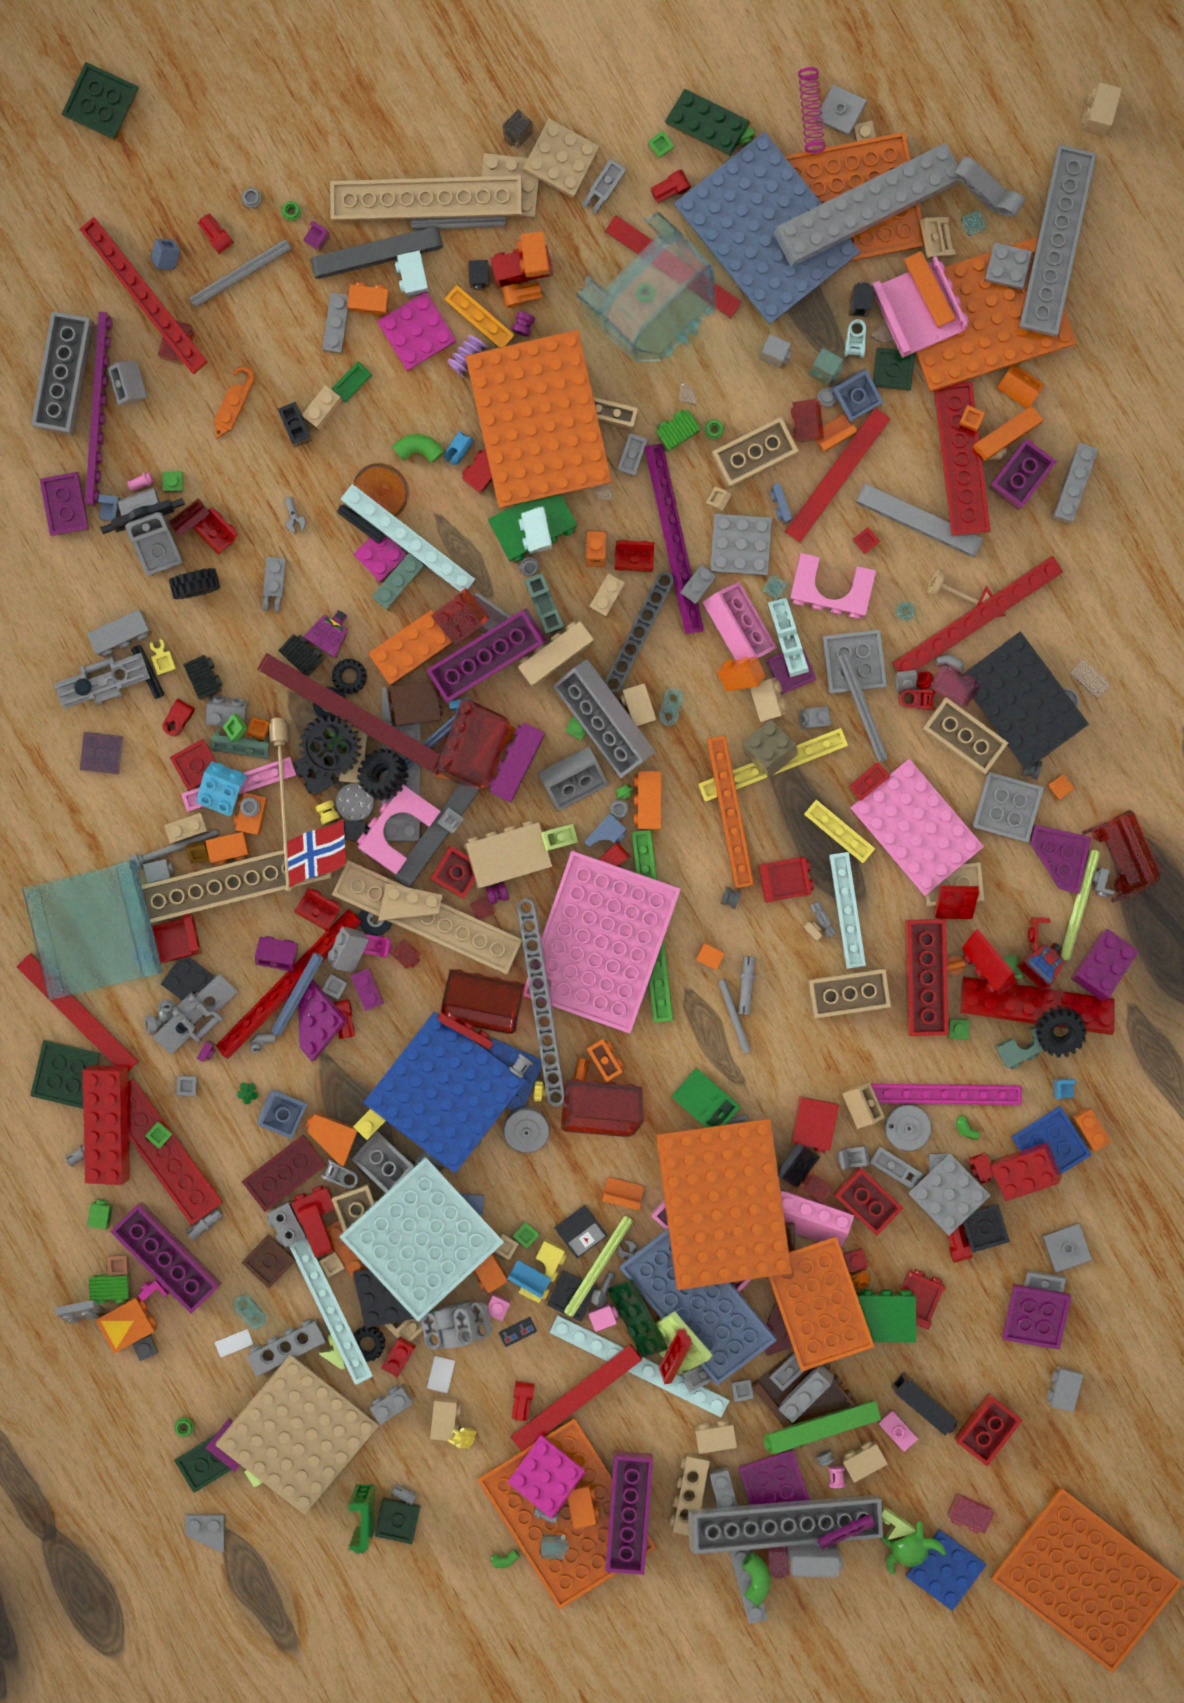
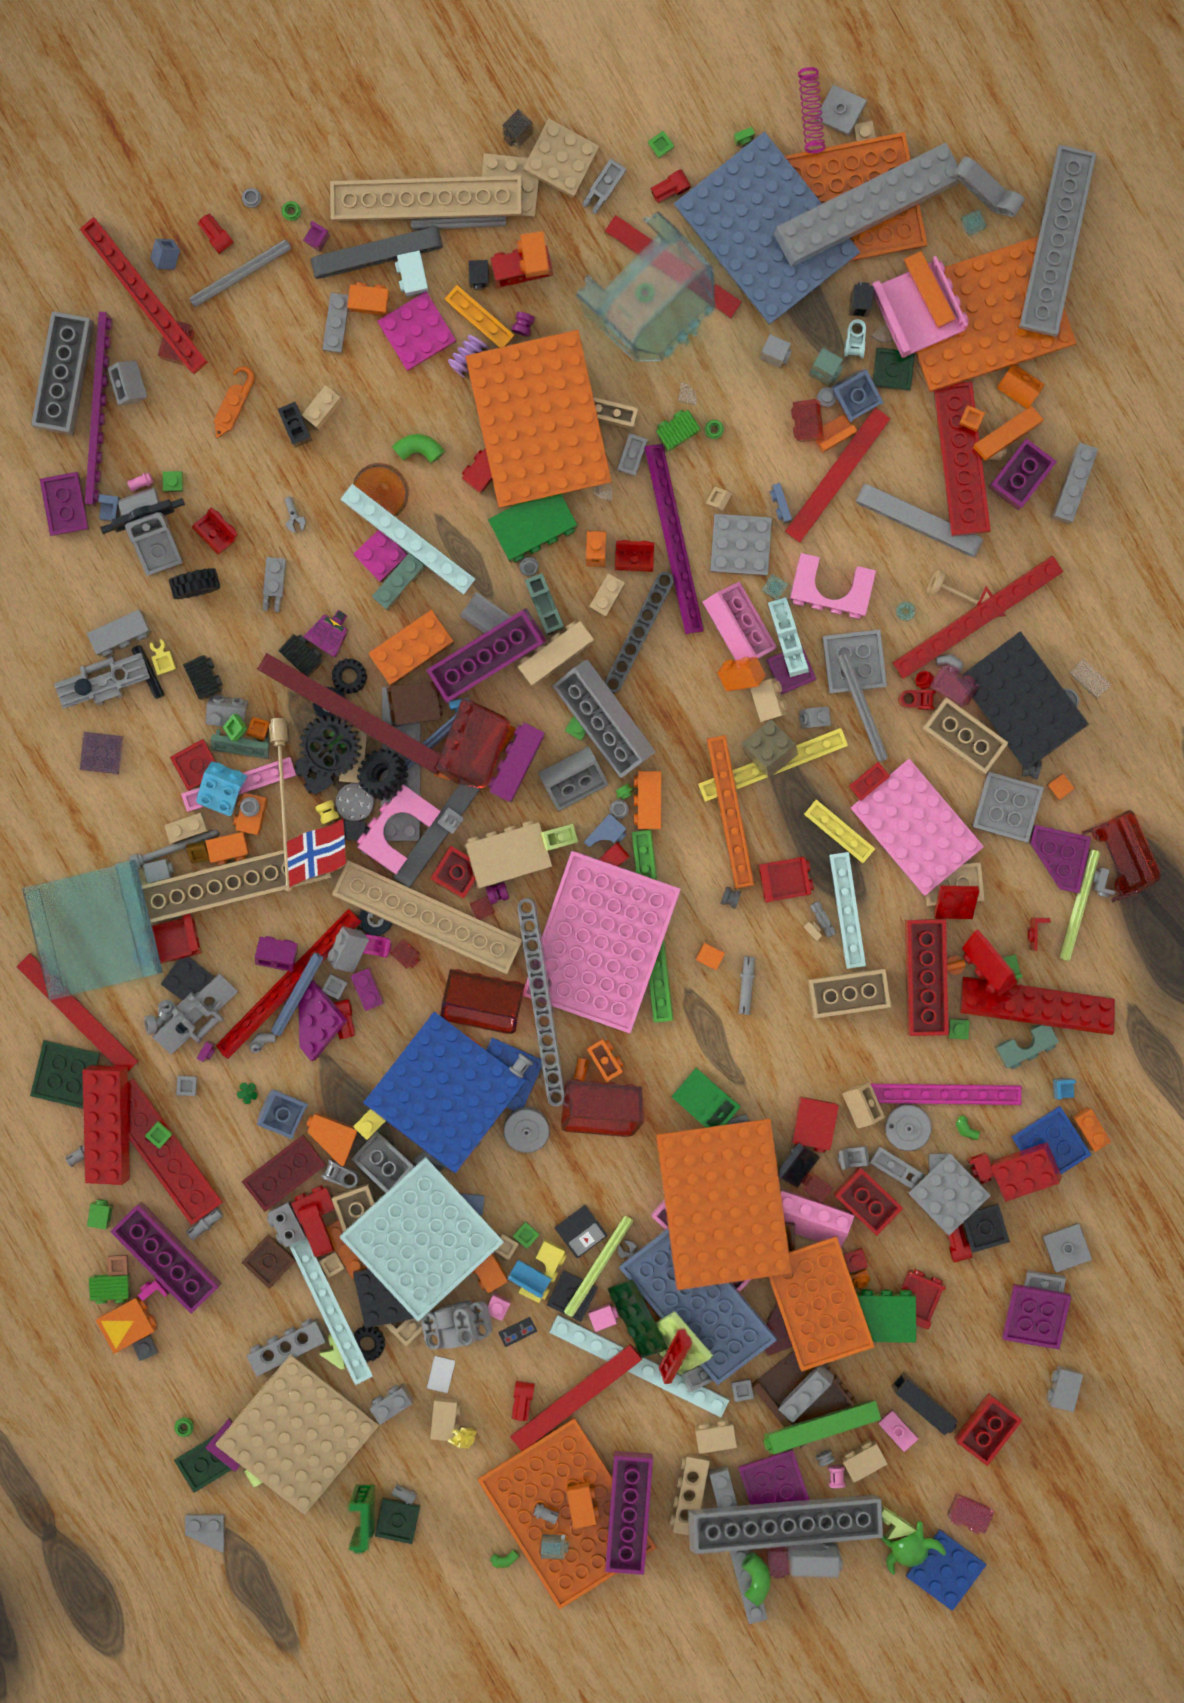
light grey plate [55,1300,103,1324] -> none
dark green plate [61,62,139,140] -> none
red piece [162,698,195,737] -> none
dark red plate [169,498,210,537] -> none
white sticker [215,1329,253,1357] -> none
clear light blue plate [233,1295,266,1330] -> none
red bracket [294,888,341,931] -> none
green tile [331,361,372,403] -> none
black axle [337,504,385,543] -> none
tan wing [378,883,443,922] -> none
red plate [381,1336,416,1378] -> none
clear red brick [431,588,490,646] -> none
red plate [437,1012,493,1049] -> none
dark azure piece [444,430,475,465] -> none
orange piece [502,281,543,308] -> none
dark pink plate [508,1435,586,1519] -> none
light aqua slope [518,507,552,554] -> none
light yellow plate [534,1080,546,1101] -> none
light grey bar [591,1272,615,1308] -> none
orange panel [602,1177,644,1211] -> none
tan brick [620,683,656,727] -> none
clear light blue plate [659,688,683,726] -> none
dark green plate [665,89,750,156] -> none
light grey plate [680,565,716,604] -> none
tan brick [711,417,798,489] -> none
light grey bar [718,979,751,1053] -> none
light grey plate [769,1352,804,1391] -> none
magenta pin [817,1514,875,1550] -> none
red plate [853,527,880,555] -> none
light grey plate [895,670,917,692] -> none
tan plate [920,217,956,258] -> none
light grey plate [985,242,1032,290] -> none
orange plate [990,1487,1184,1673] -> none
torso [1016,943,1064,991] -> none
black tyre [1035,1005,1087,1058] -> none
magenta brick [1070,929,1139,1001] -> none
tan brick [1081,82,1122,136] -> none

